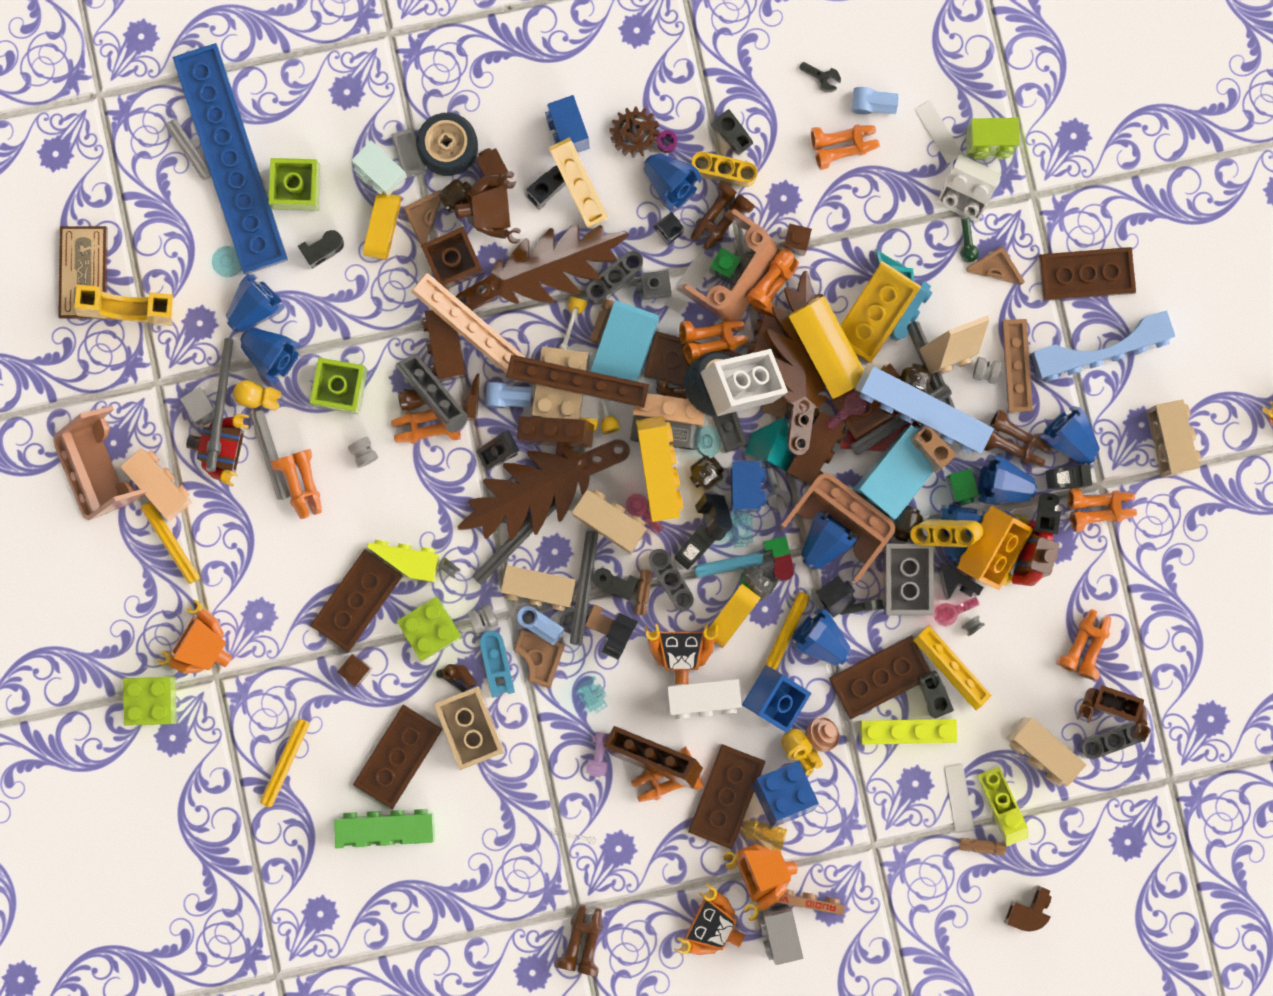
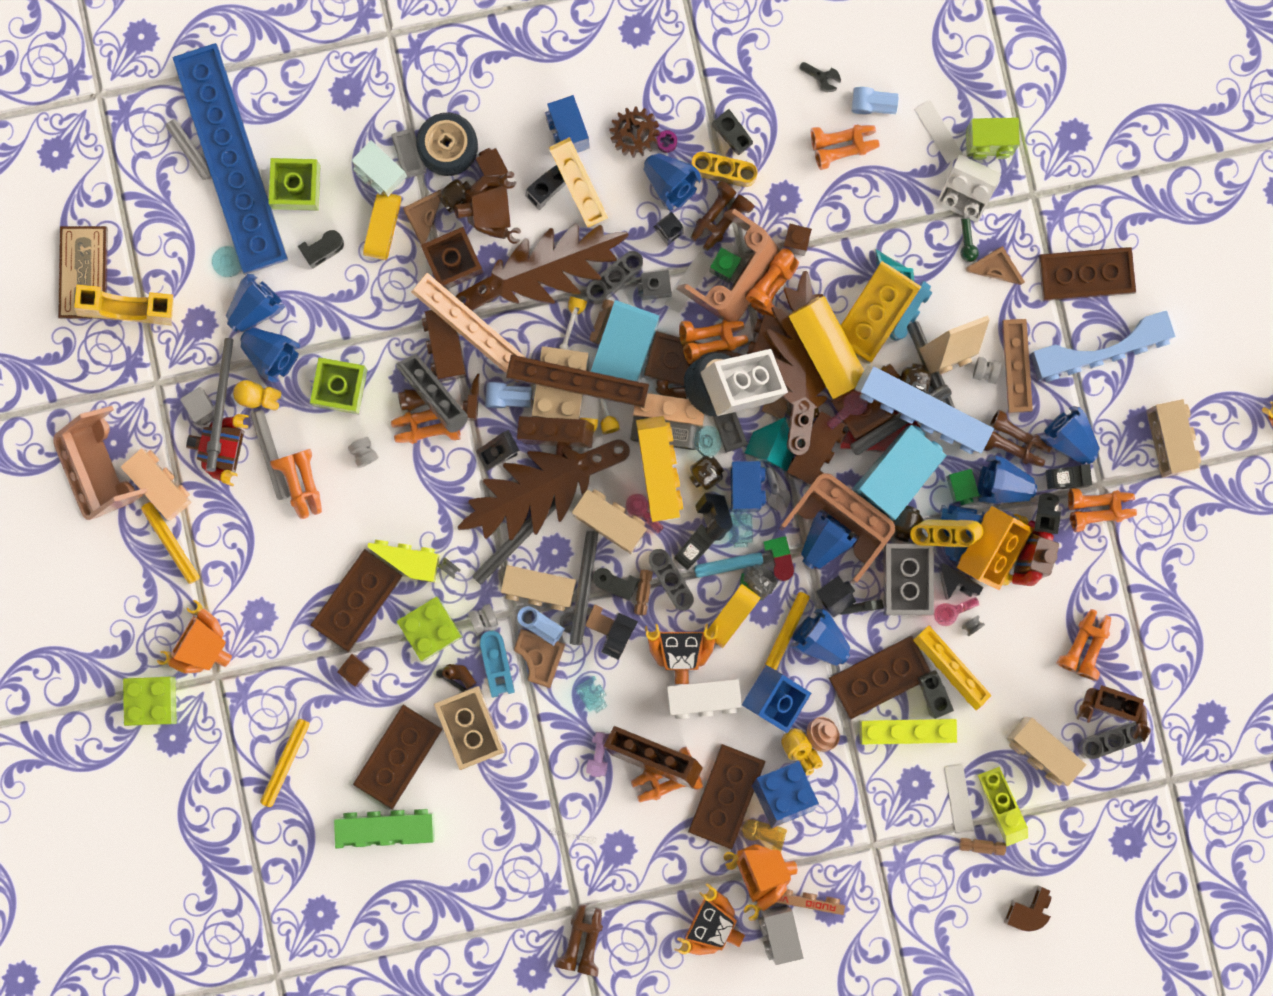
medium nougat leg [911,426,957,473] -> none

